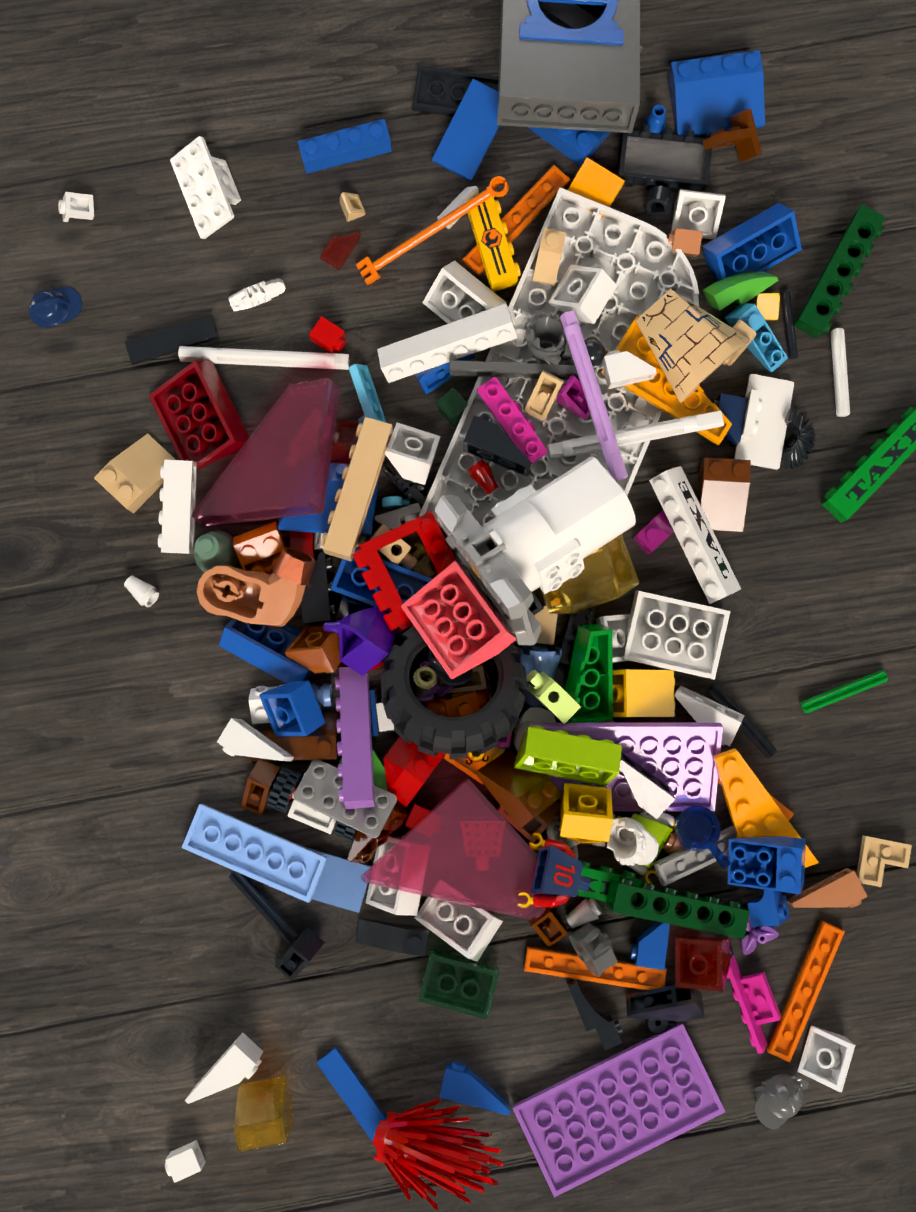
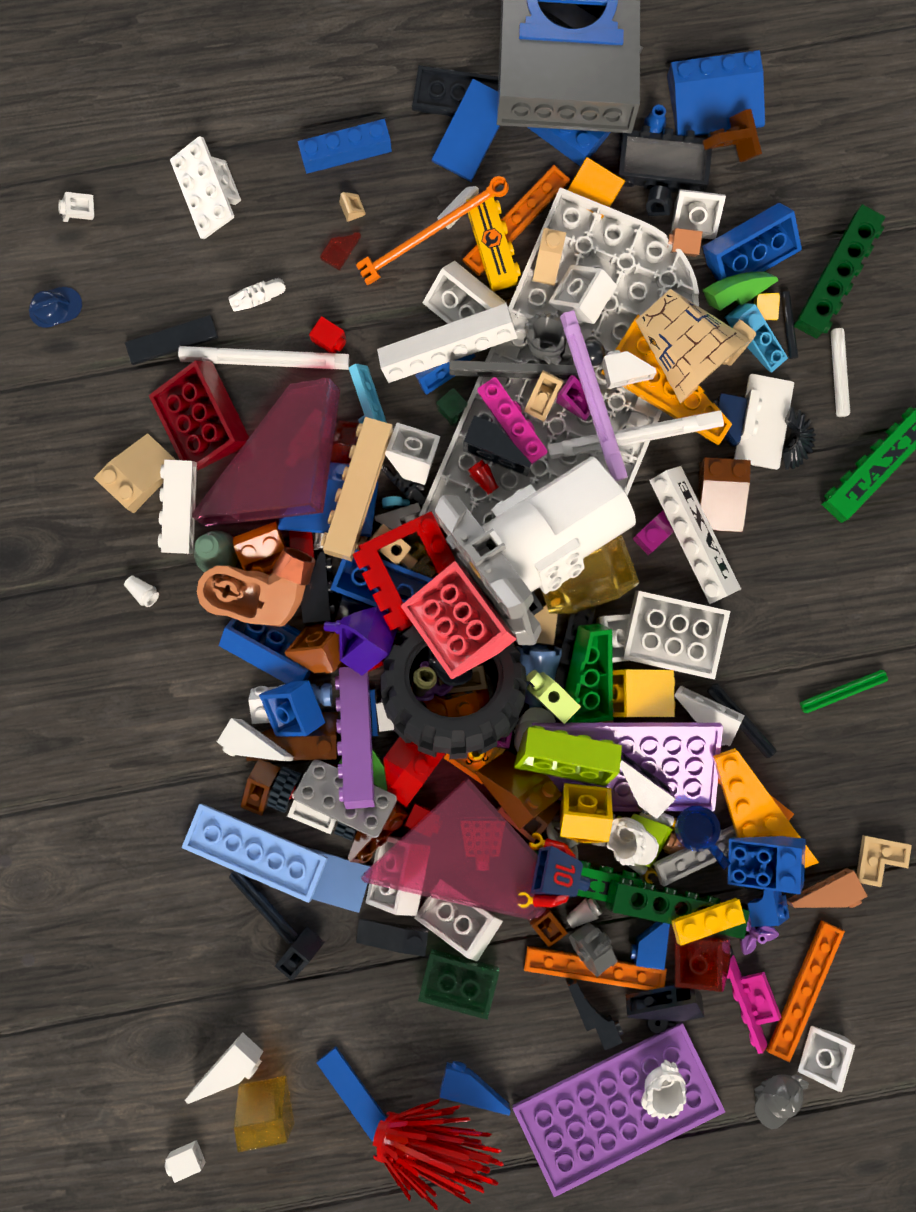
none -> white hair [641,1060,686,1119]
none -> yellow plate [671,898,746,945]

